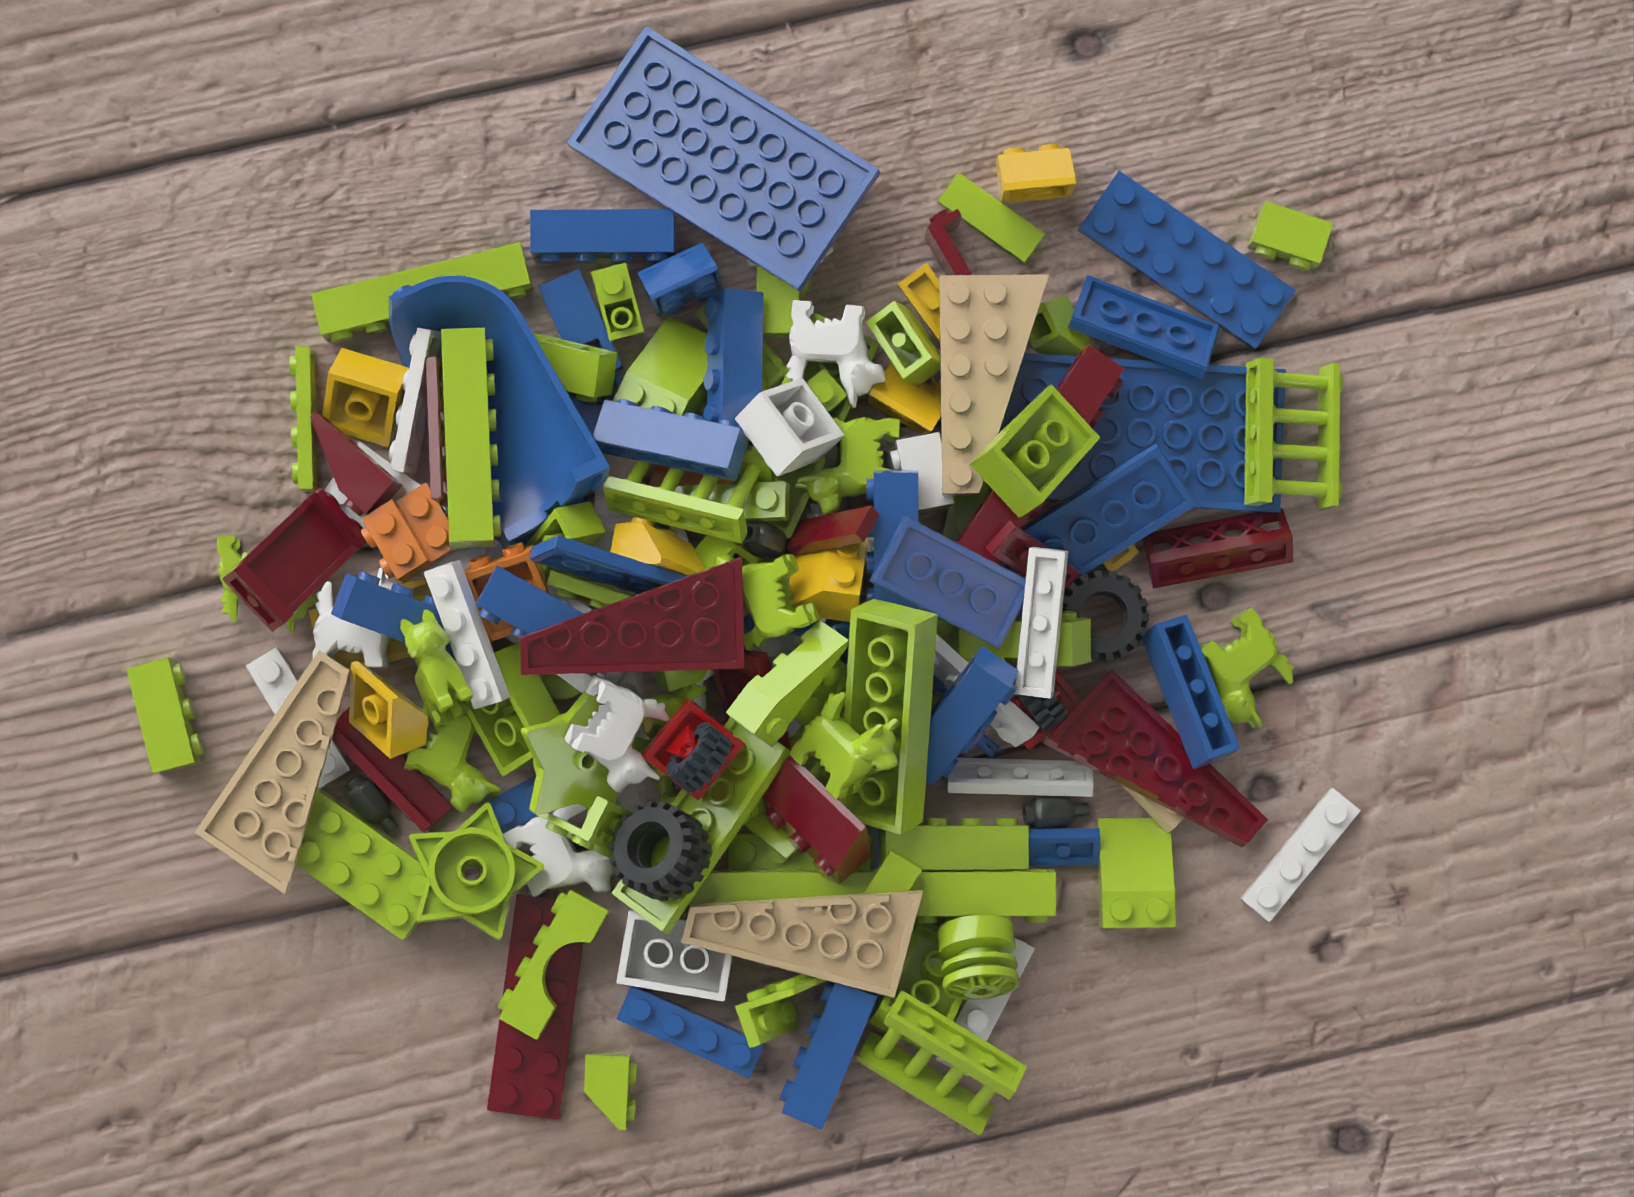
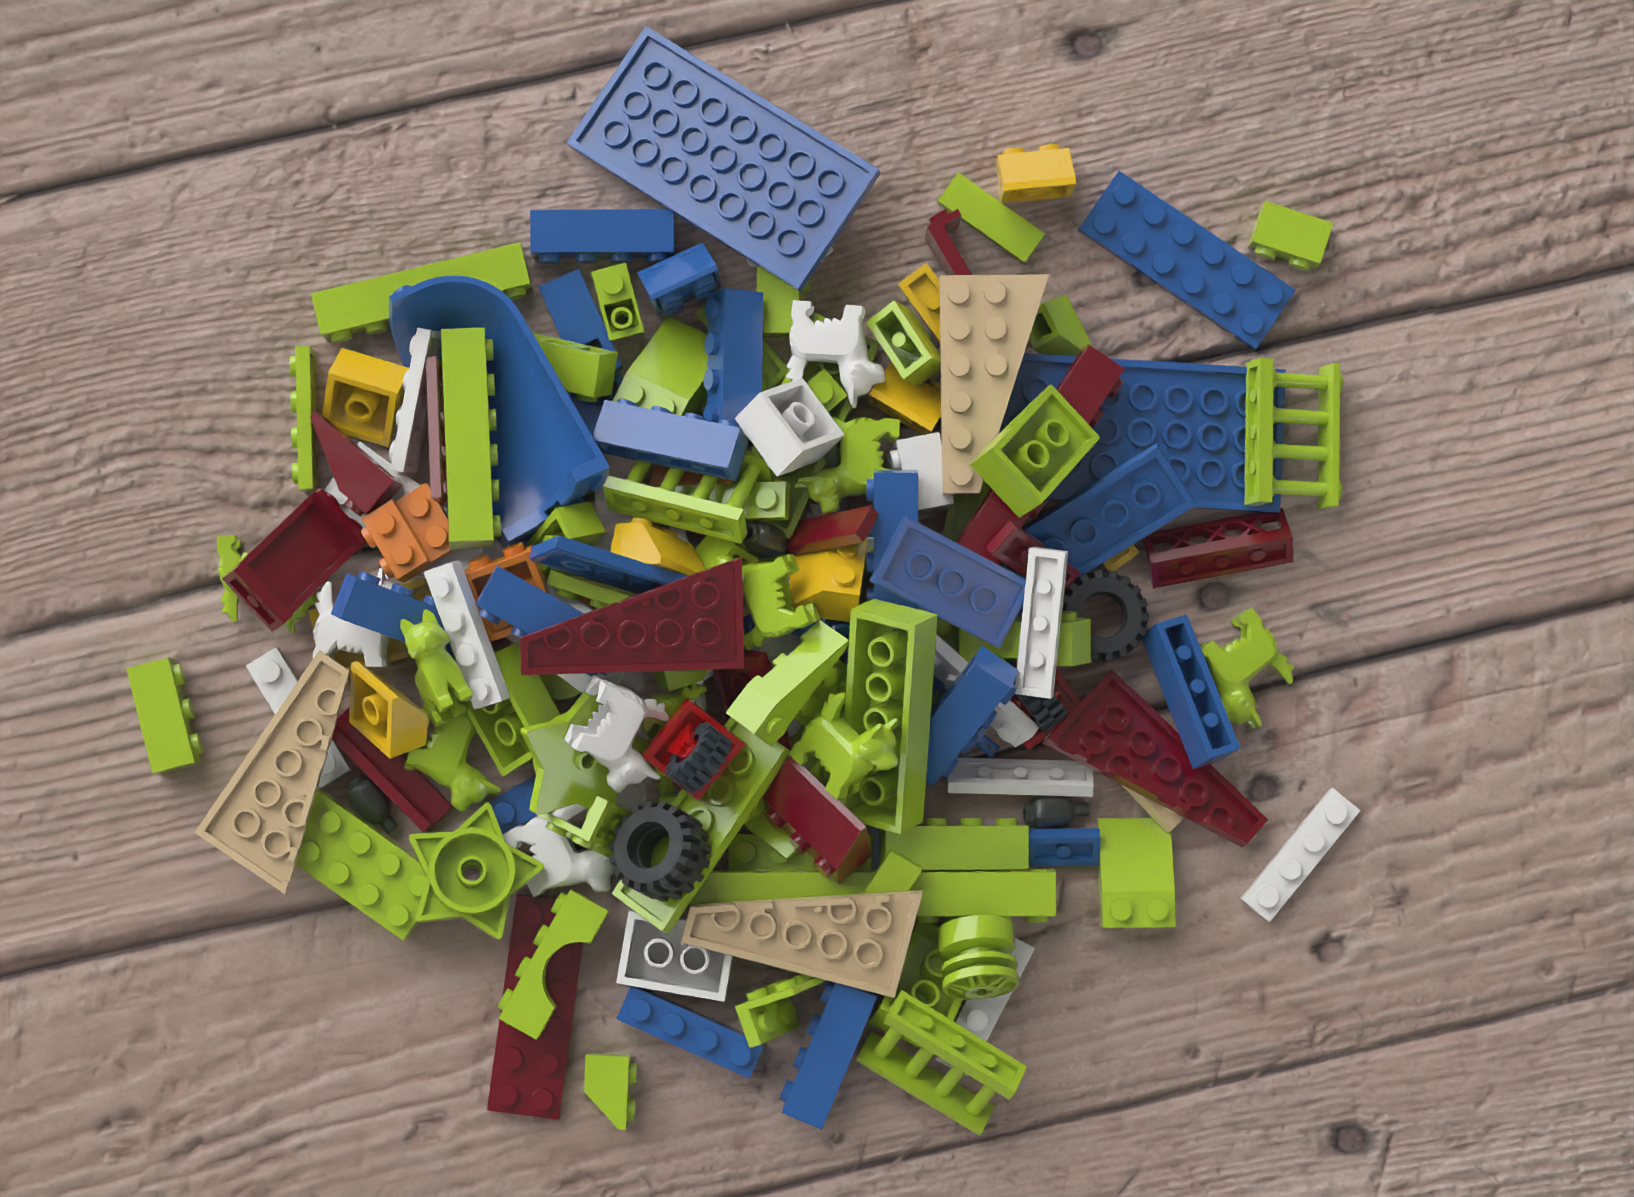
blue tile [1068,275,1220,379] -> none

